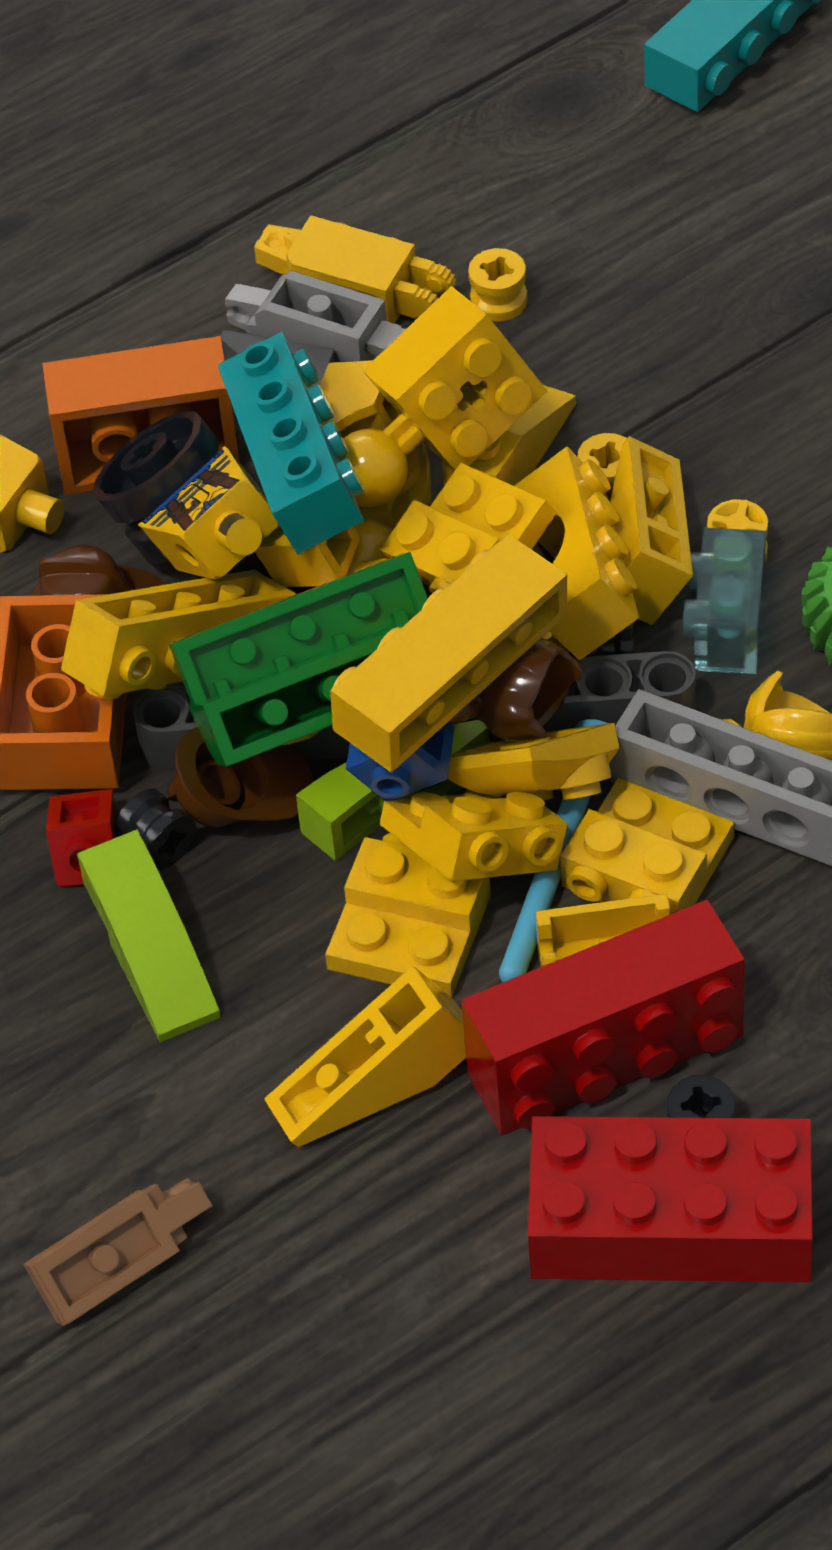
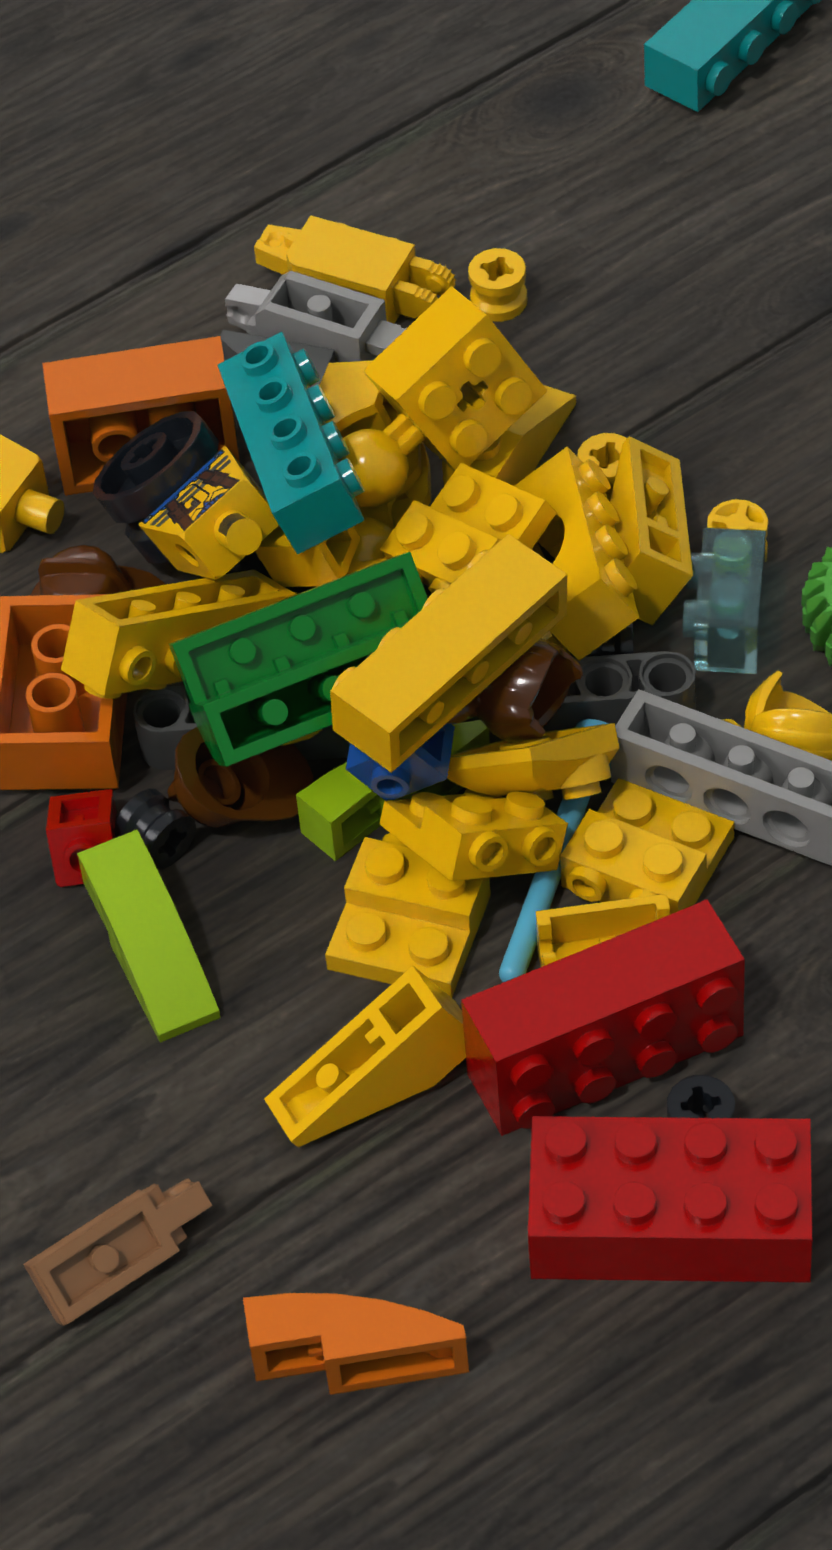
none -> orange slope [243,1293,469,1395]

